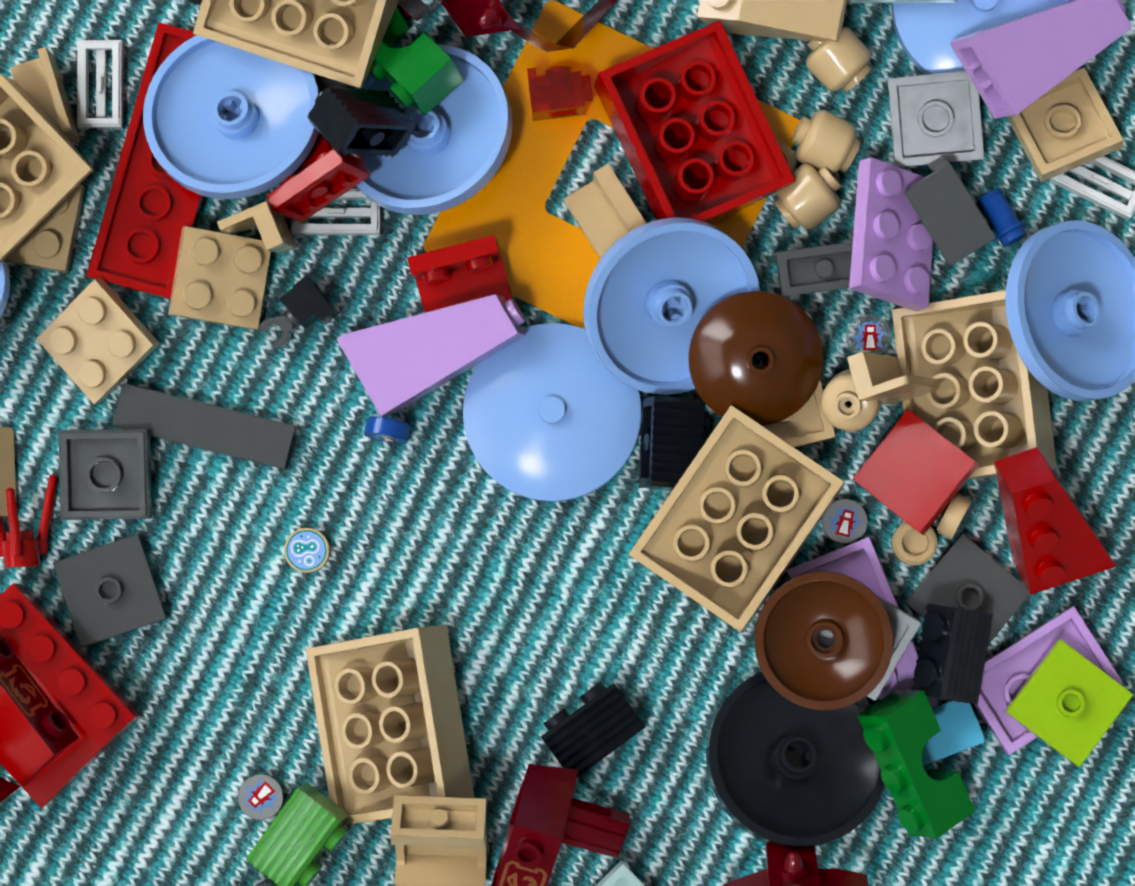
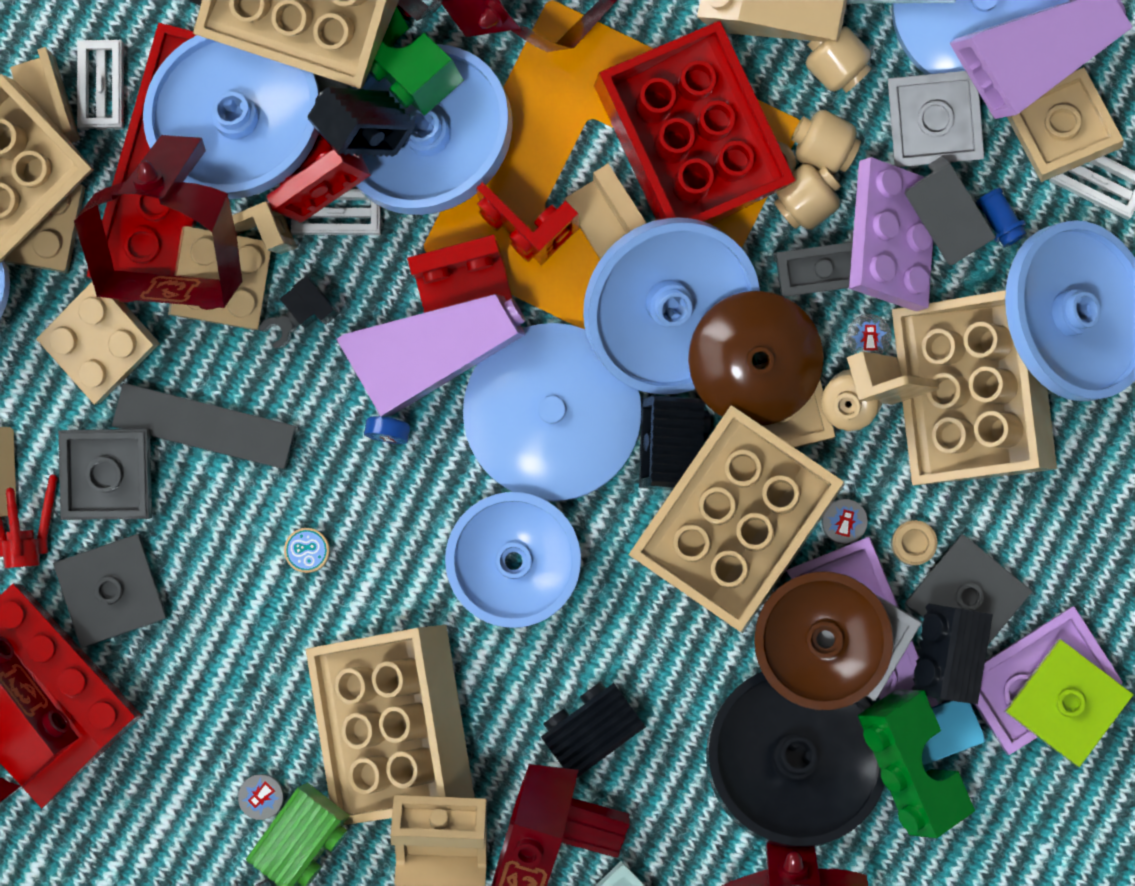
clear red brick [527,66,593,121] -> none
tile [853,409,980,535] -> none
tan tile [937,493,972,540] -> none
red wedge [994,447,1116,595] -> none
none -> dark red piece [74,135,242,310]
none -> light blue dish [445,492,581,628]
none -> red bracket [476,182,579,266]

